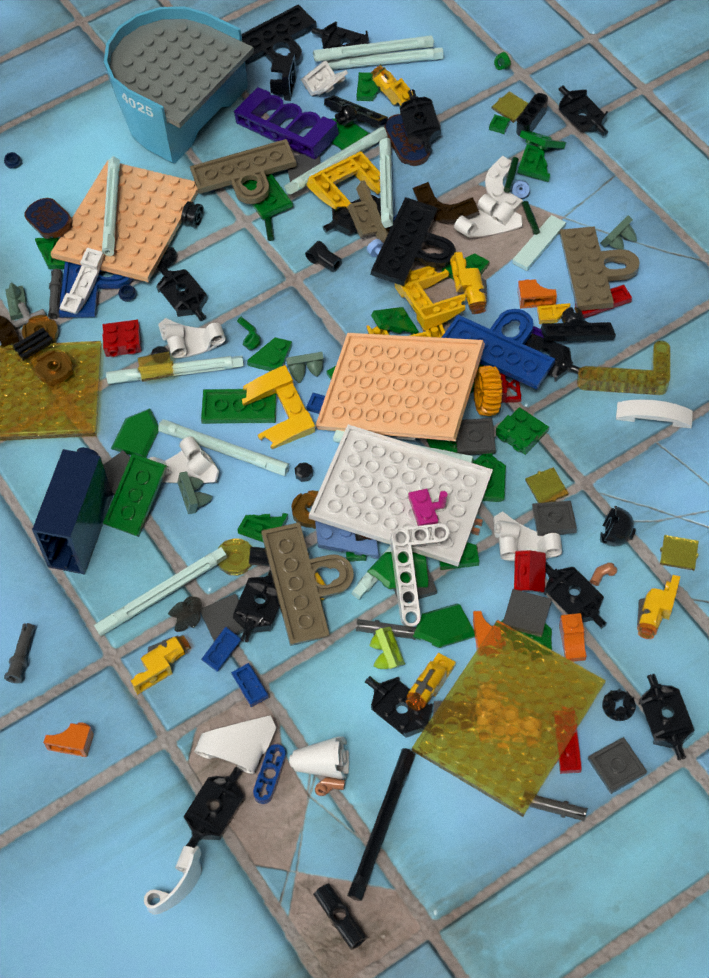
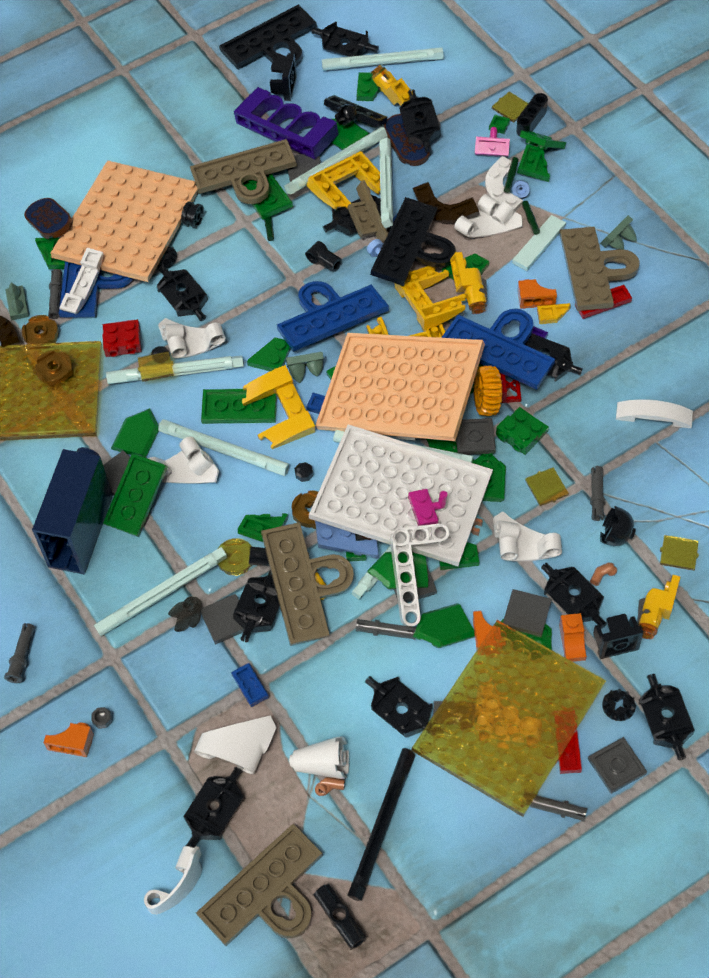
dark blue plate [4,152,21,168] -> none
light grey piece [12,302,46,329] -> none
black tile [13,328,54,361] -> none
light aqua piece [102,156,120,257] -> none
piece [104,6,254,163] -> none
dark blue plate [118,284,136,301] -> none
yellow plate [130,634,191,695] -> none
sand green tile [177,471,212,514] -> none
blue plate [201,627,241,672] -> none
green plate [237,316,260,350] -> none
blue beam [253,744,286,804] -> none
white bracket [300,60,348,96] -> none
light aqua piece [313,35,434,62] -> none
lime tile [369,627,405,669] -> none
green wing [371,307,419,335] -> none
yellow plate [406,653,456,711] -> none
green tile [494,52,511,70] -> none
red panel [514,550,546,592] -> none
dark grey tile [532,501,577,536] -> none
black plate [541,307,616,341] -> none
black plate [559,85,608,136] -> none
clear yellow beam [577,341,670,395] -> none
none -> dark grey tile [91,707,112,729]
none -> dark tan plate [196,824,323,947]
none -> blue plate [277,281,389,352]
none -> plate [475,127,510,157]
none -> dark grey pin [590,466,606,521]
none -> black panel [593,614,644,659]

